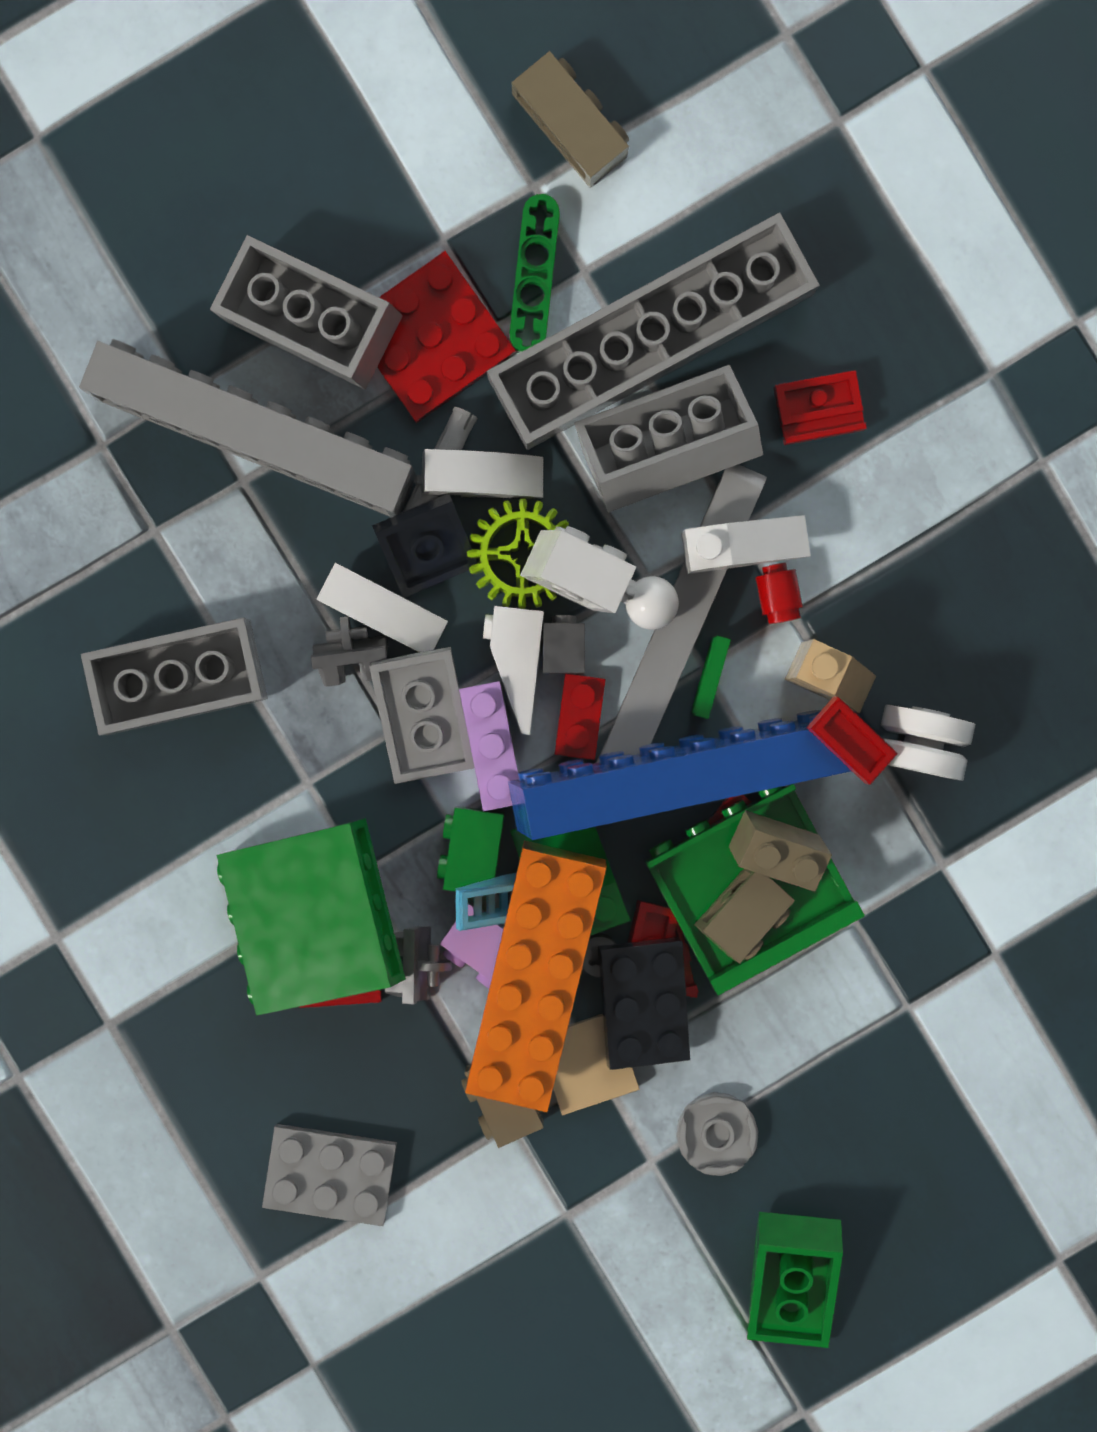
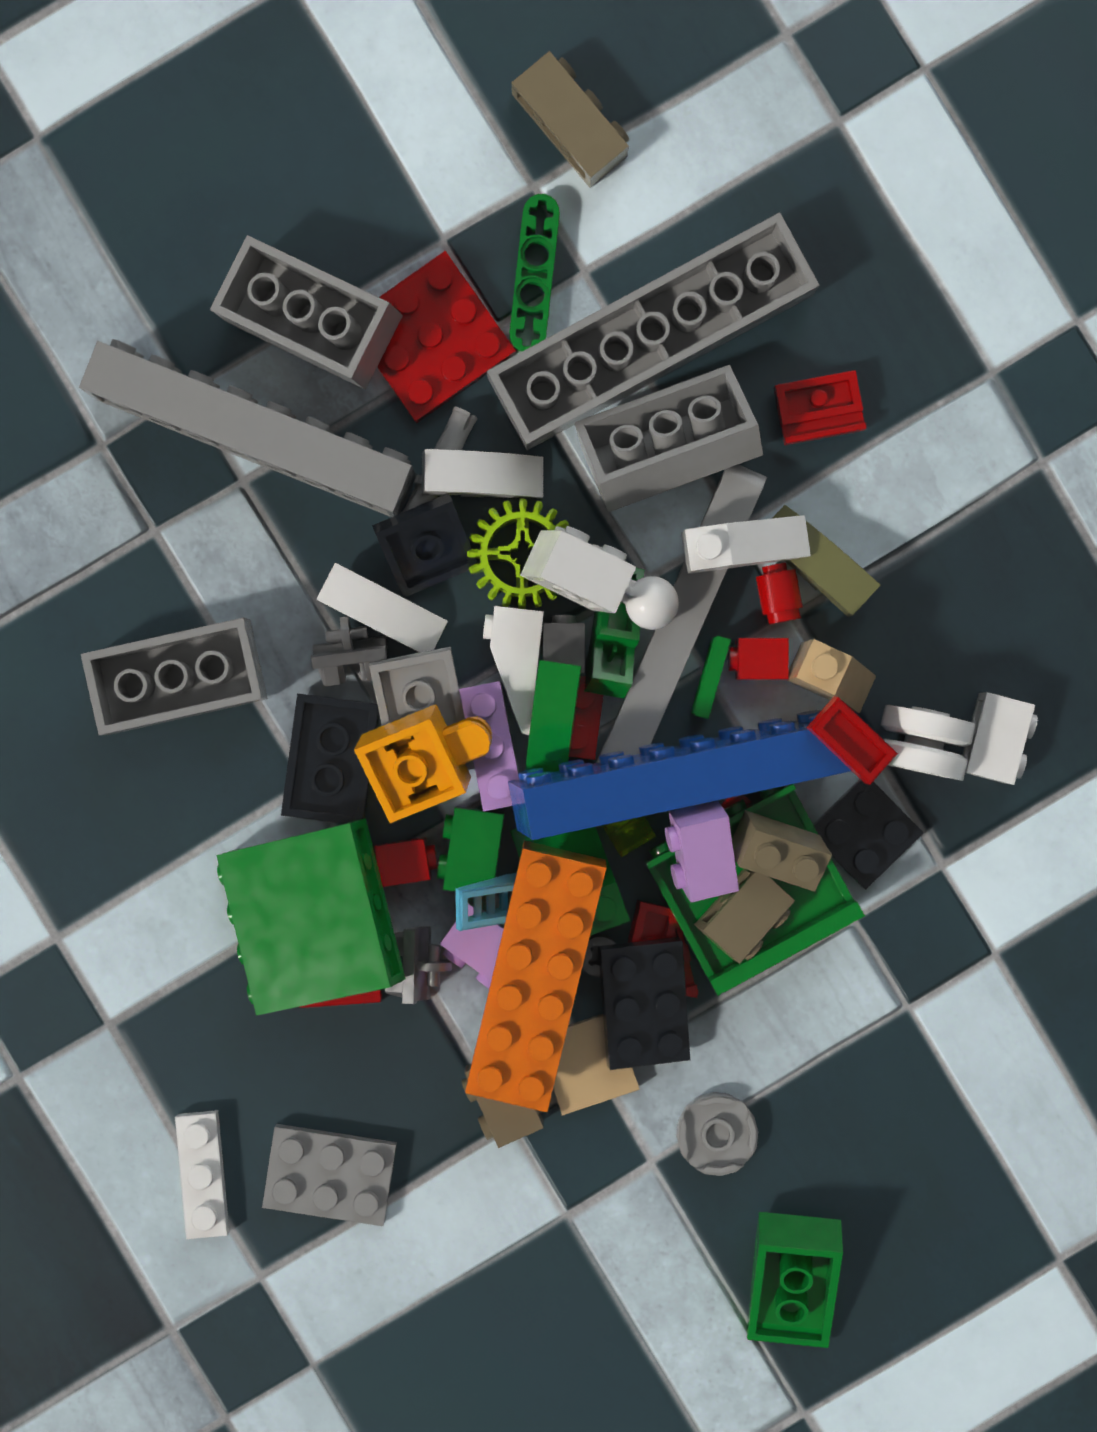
none -> white plate [175,1110,229,1239]
none -> black plate [281,693,379,824]
none -> light orange brick [354,704,492,823]
none -> red brick [375,837,438,887]
none -> green slope [525,660,582,772]
none -> green slope [584,568,645,699]
none -> clear neon green plate [602,816,656,857]
none -> lavender brick [665,800,739,903]
none -> red brick [728,638,789,680]
none -> olive slope [773,505,881,617]
none -> black plate [813,779,924,890]
none -> white brick [963,692,1038,785]

